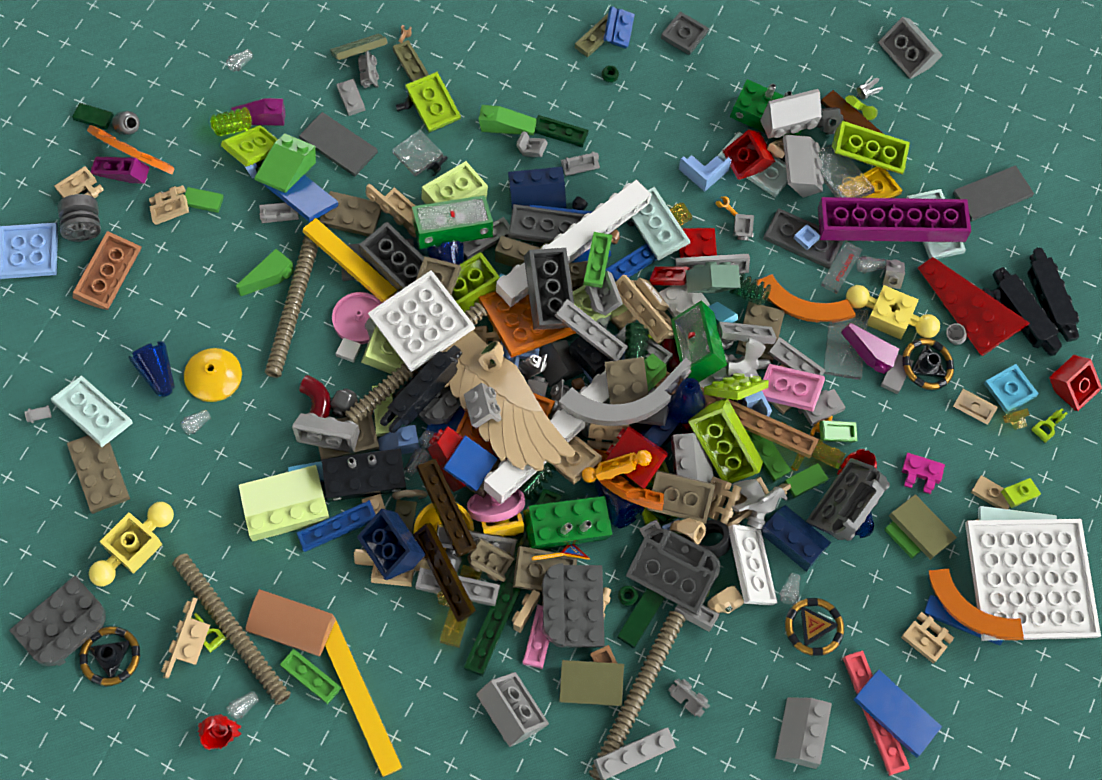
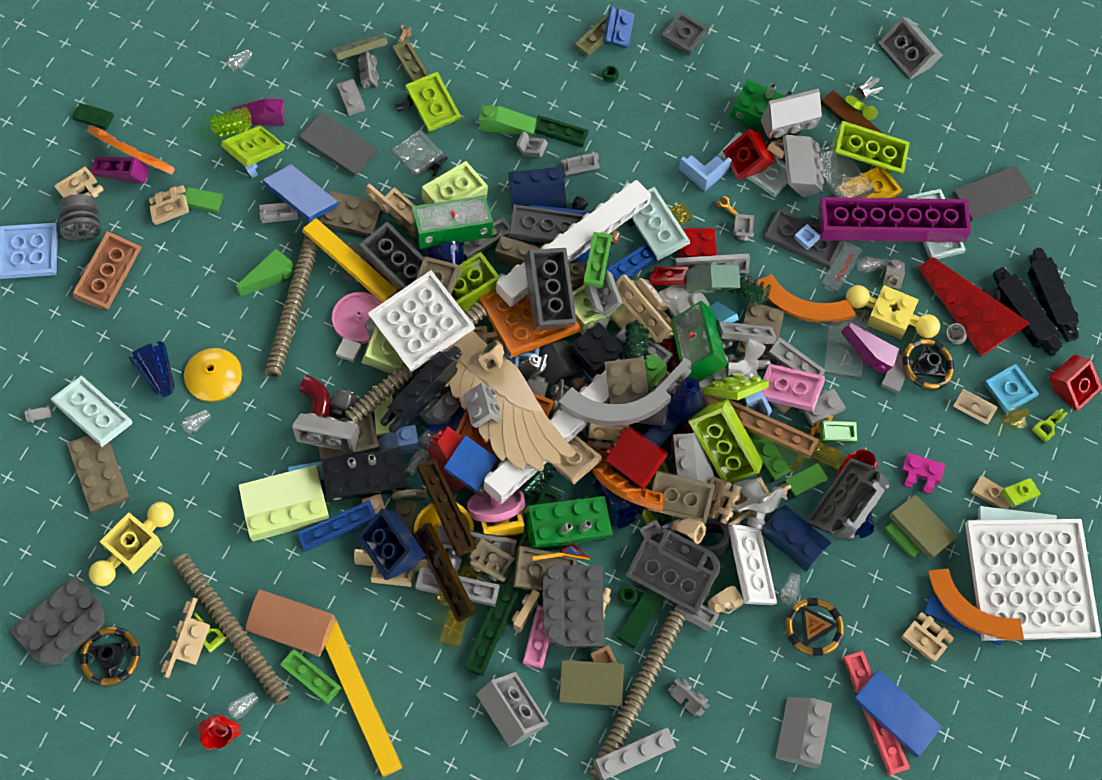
dark grey head [112,111,140,135] -> none
bright green slope [255,133,316,193] -> none
light grey plate [554,299,628,361] -> none
light orange plate [582,450,652,483] -> none
dark grey brick [817,107,844,135] -> none

